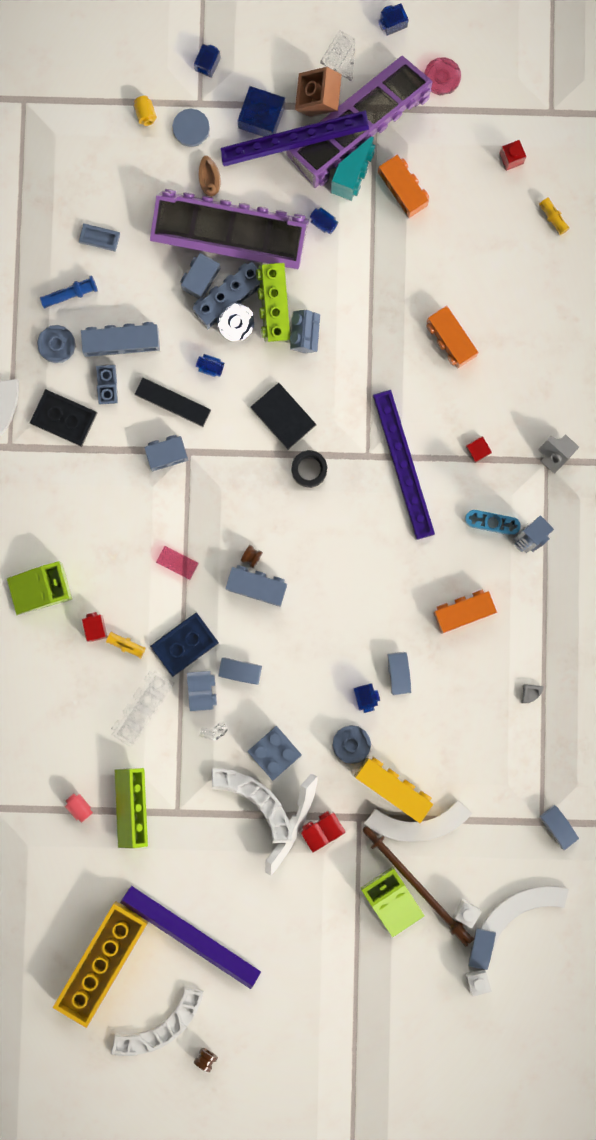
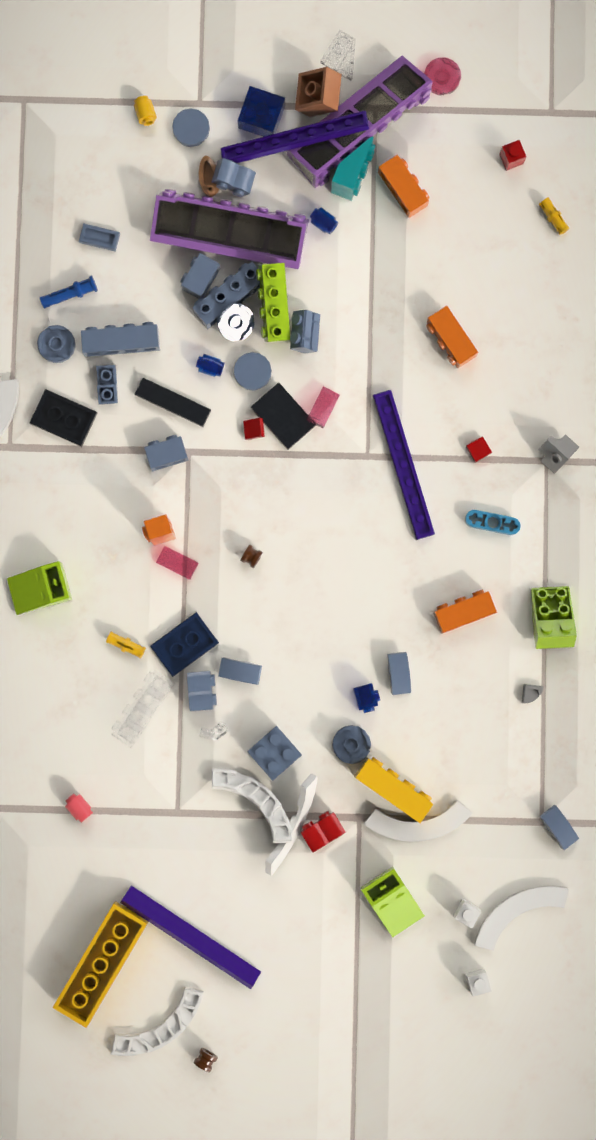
red brick [82,612,108,642] -> none
lime brick [115,768,148,848] -> none
clear blue brick [194,44,221,78] -> none
sand blue brick [225,565,287,607] -> none
black tyre [291,450,328,488] -> none
reddish brown bar [363,826,474,947] -> none
clear blue brick [378,3,409,36] -> none
sand blue slope [468,928,496,970] -> none
sand blue brick [513,515,554,553] -> none
none -> orange brick [142,514,176,546]
none -> sand blue brick [212,158,256,197]
none -> sand blue tile [234,352,272,391]
none -> red tile [243,418,265,440]
none -> clear pink tile [306,386,340,428]
none -> lime slope [531,586,577,649]

